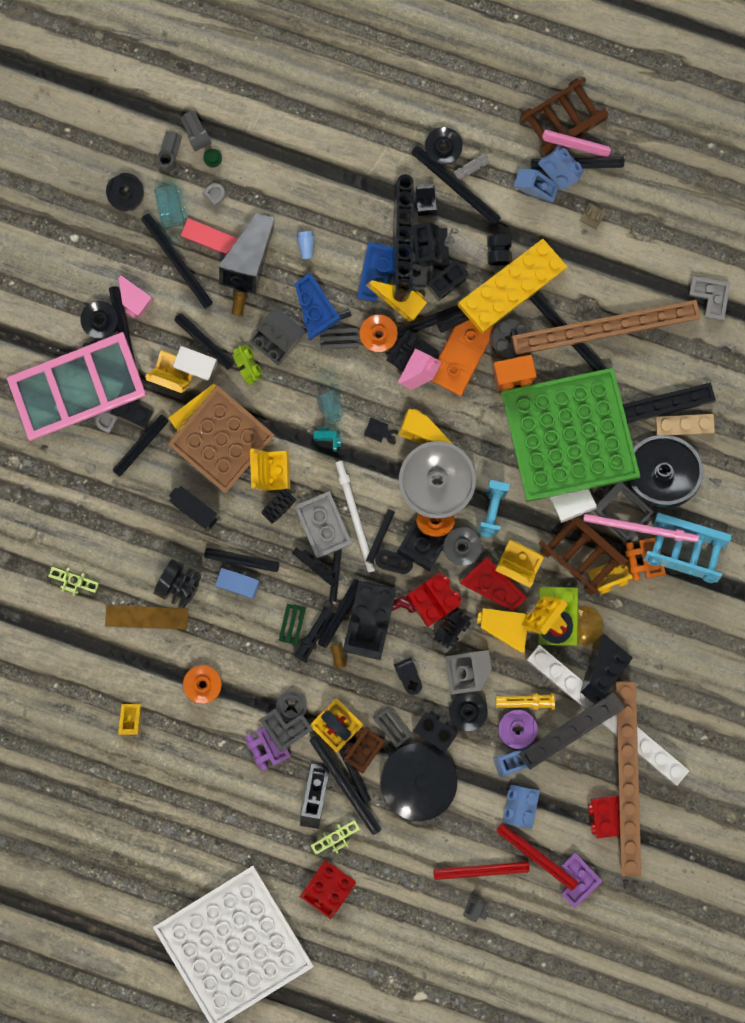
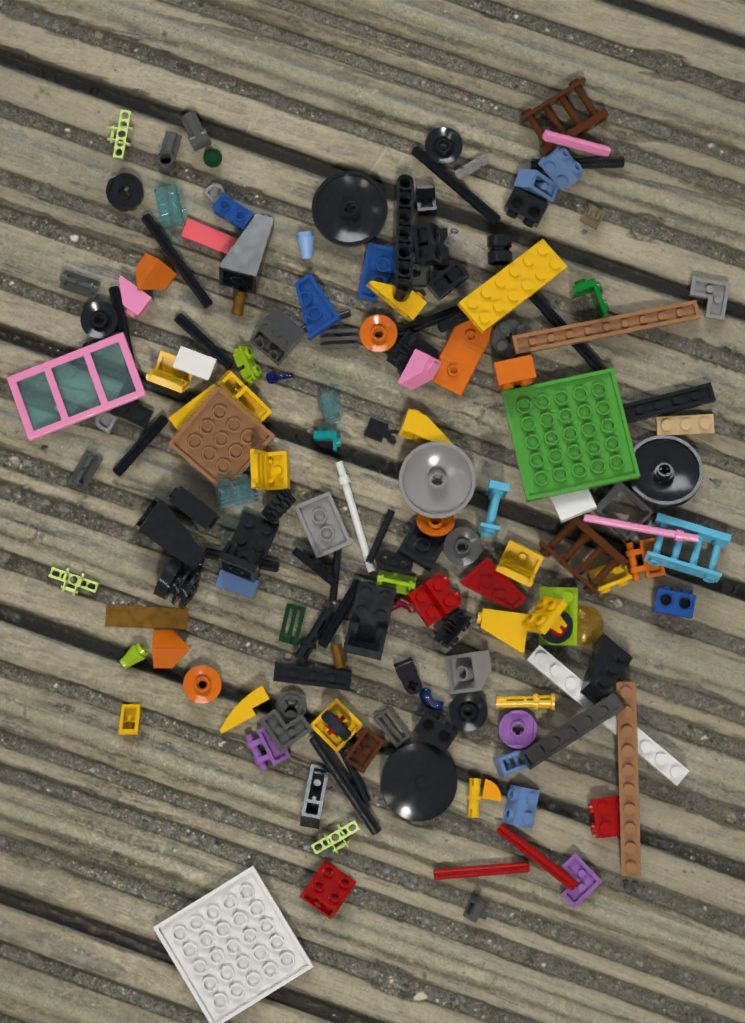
none -> dark grey hinge [59,270,101,300]
none -> dark grey hinge [68,450,103,491]
none -> yellowish green piece [107,109,134,160]
none -> lime cone [119,642,149,669]
none -> black slope [134,497,206,570]
none -> orange slope [135,253,177,290]
none -> orange slope [152,630,190,668]
none -> blue brick [212,193,254,232]
none -> clear light blue brick [213,474,259,510]
none -> yellow slope [215,370,272,423]
none -> black bracket [218,511,279,583]
none -> yellow slope [220,685,270,734]
none -> clear blue hand [265,371,294,384]
none -> black tile [273,662,352,690]
none -> black dish [312,171,388,247]
none -> lime hinge [376,570,417,595]
none -> clear blue arm [419,687,444,711]
none -> yellow pin [466,778,482,818]
none -> light orange tile [482,779,501,802]
none -> black brick [503,187,549,228]
none -> green bracket [569,278,609,319]
none -> blue brick [652,586,696,619]

